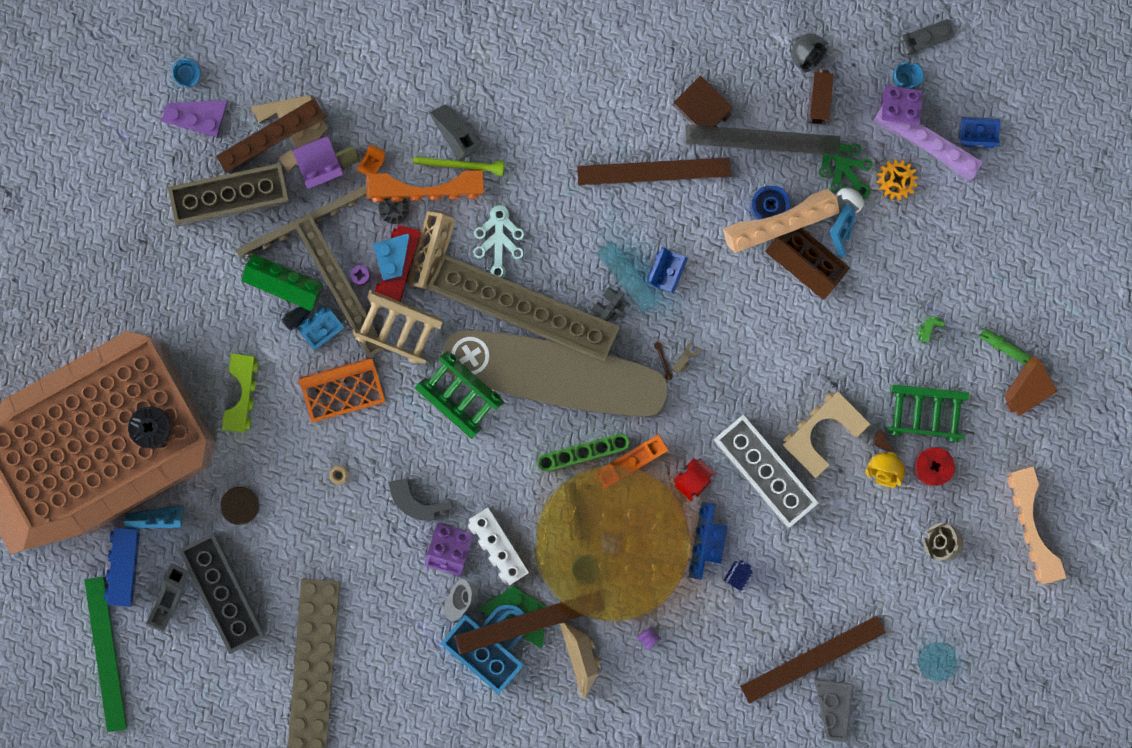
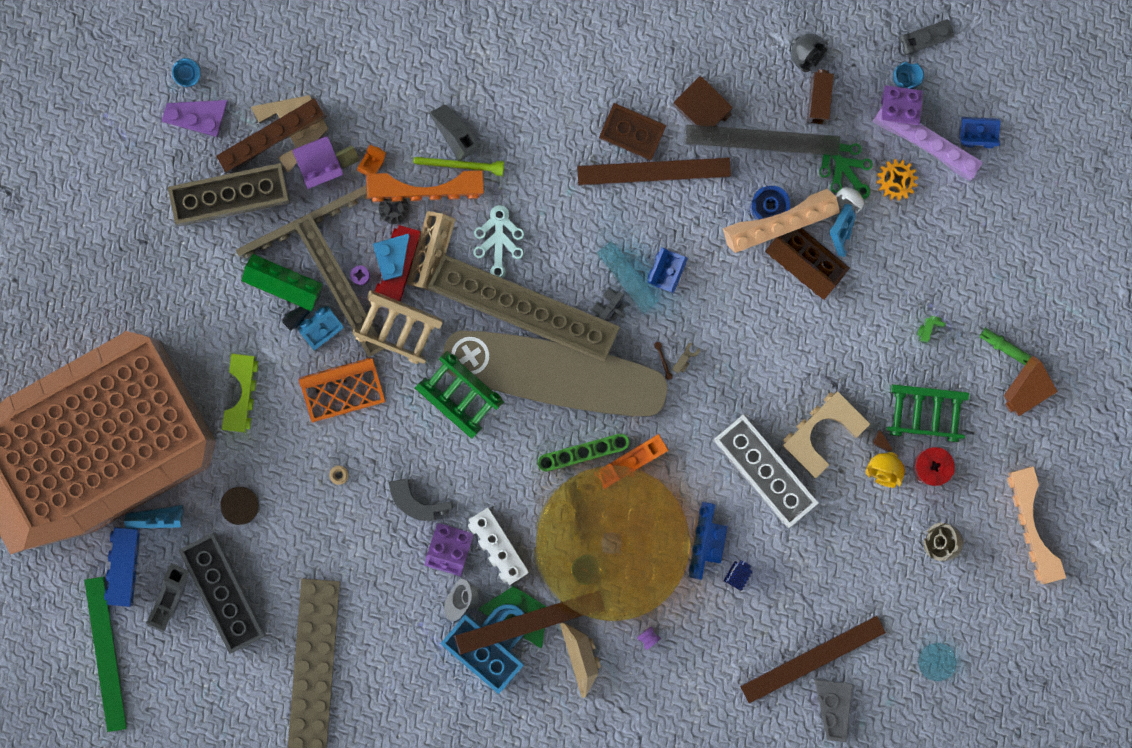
black wheel [128,407,174,449] -> none
red brick [674,458,717,502] -> none
none -> reddish brown plate [599,103,666,161]

